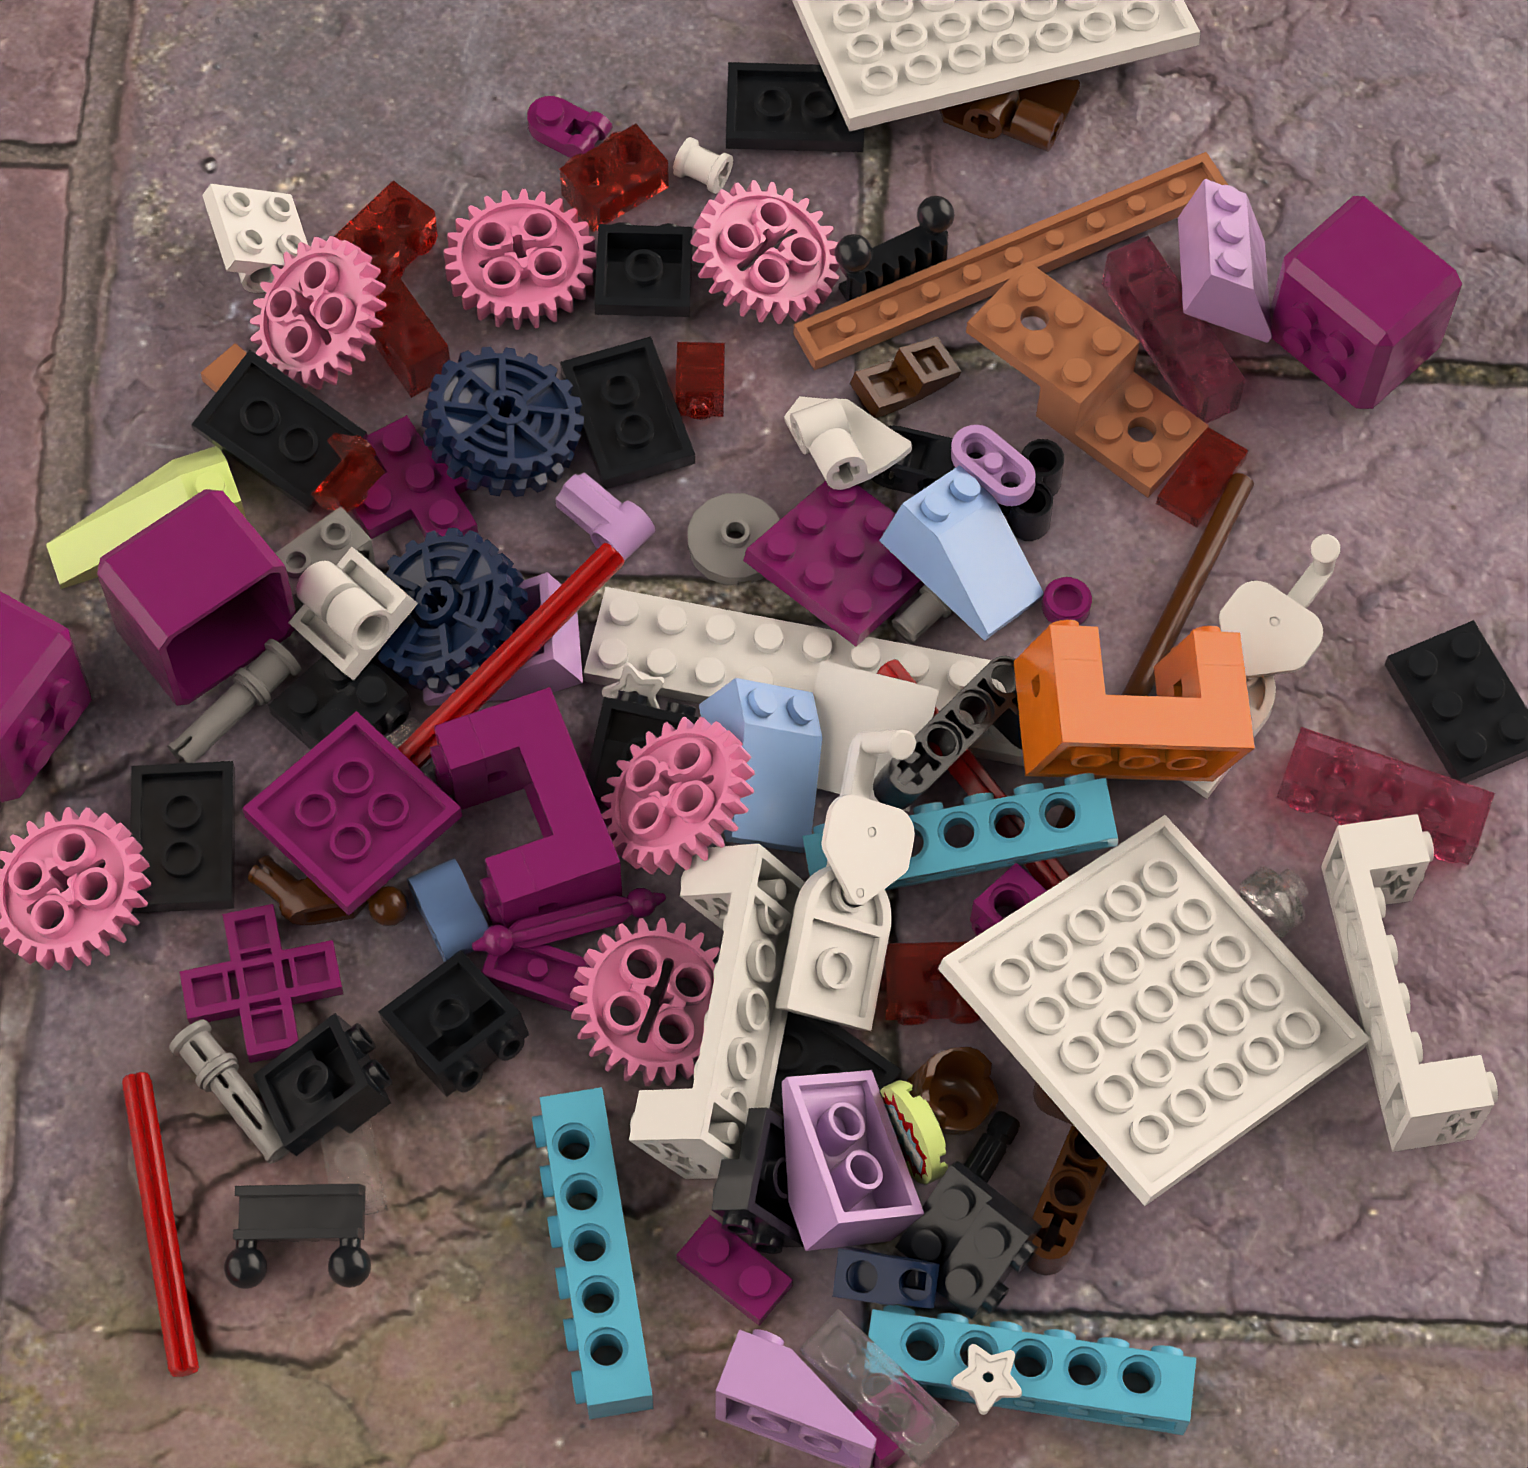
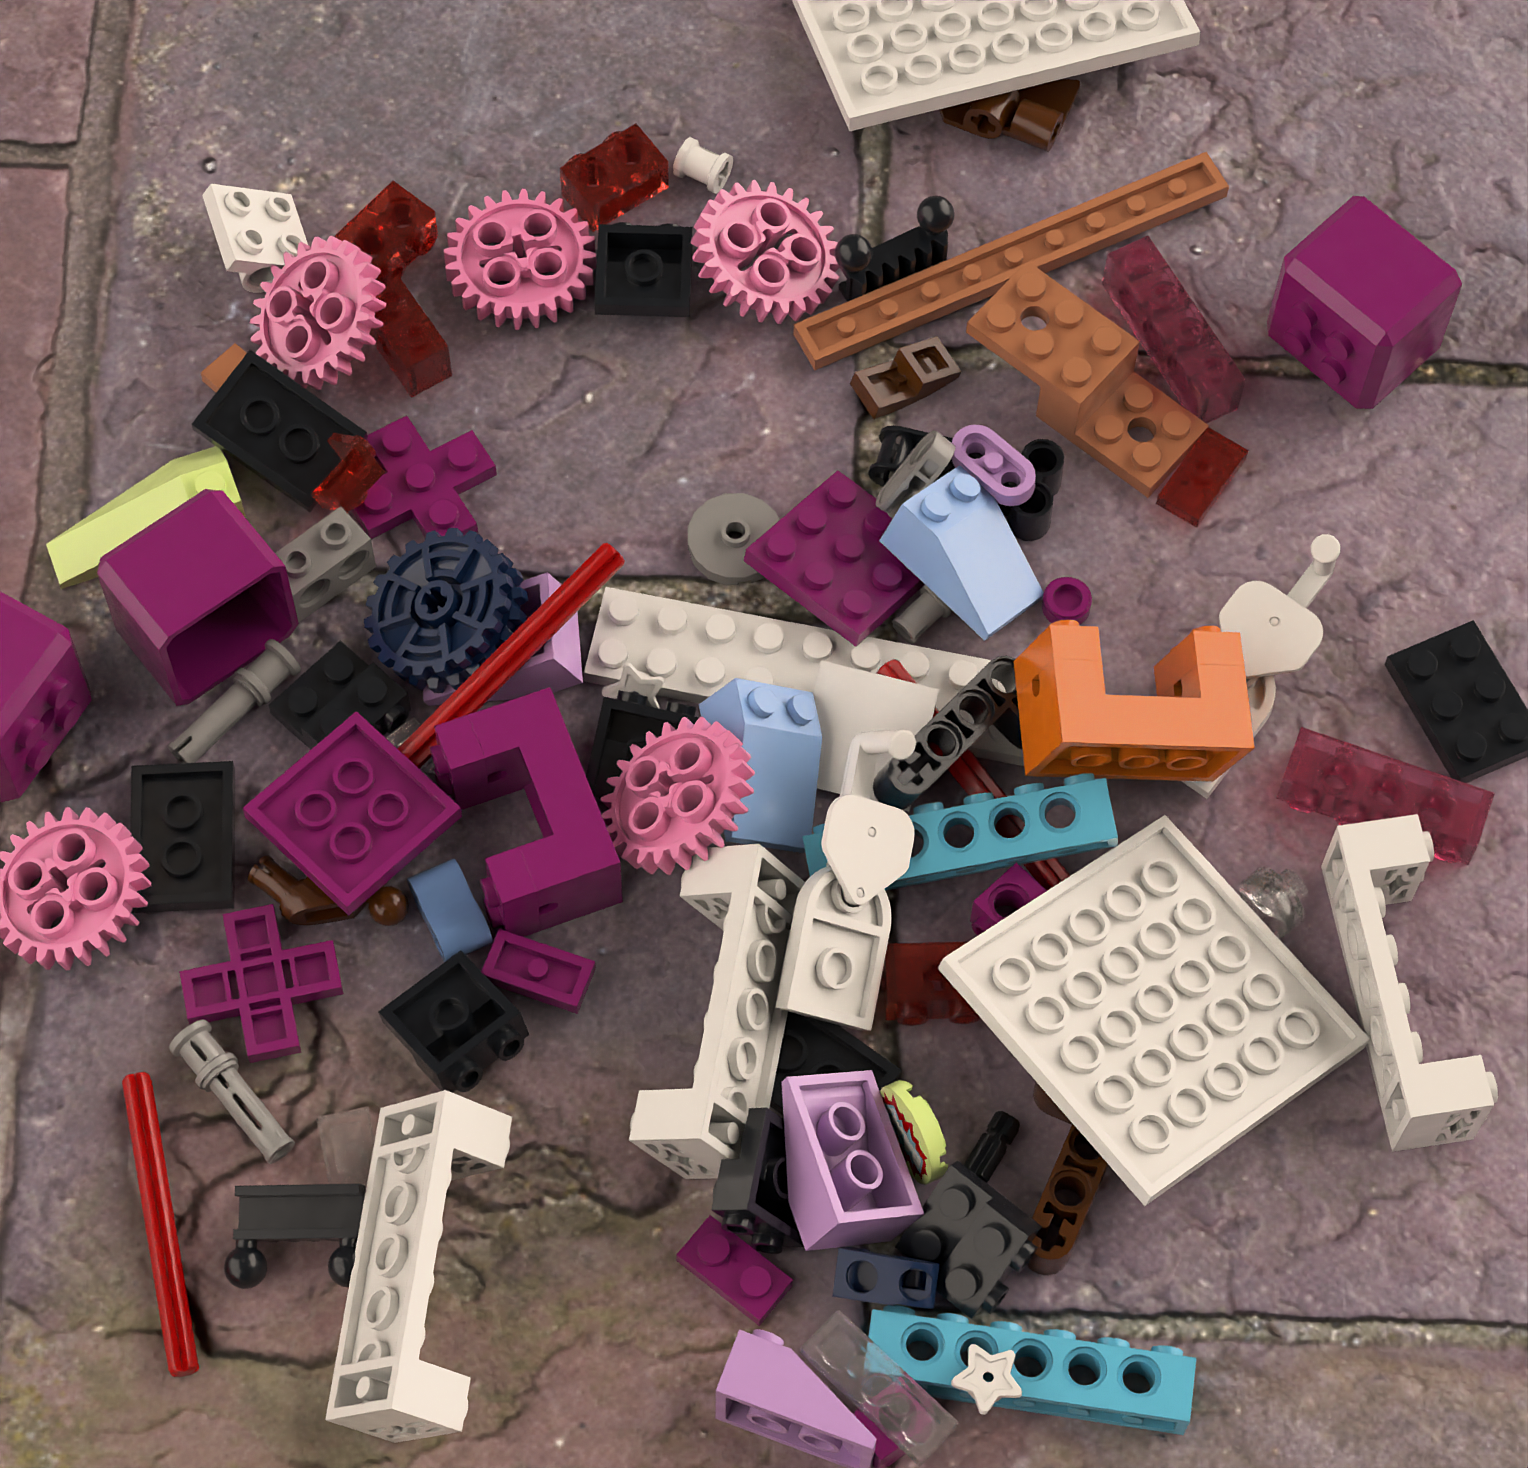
black plate [253,1013,392,1156] -> none
white plate [288,547,418,680] -> none
dark blue piece [421,346,584,497] -> none
magenta wheel [472,888,666,956] -> none
magenta plate [527,96,613,164] -> none
medium azure brick [532,1087,653,1420] -> none
lavender piece [555,472,655,560] -> none
black plate [560,336,695,490] -> none
bright pink gear [570,918,720,1086] -> none
clear red brick [676,342,725,420] -> none
black plate [726,62,864,152] -> none
white panel [784,396,912,490] -> none
reddish brown hair [907,1047,998,1136] -> none
reddish brown piece [1055,473,1254,828] -> none
lavender slope [1178,179,1272,343] -> none
none -> white plate [325,1090,512,1443]
none -> light grey piece [875,430,955,519]

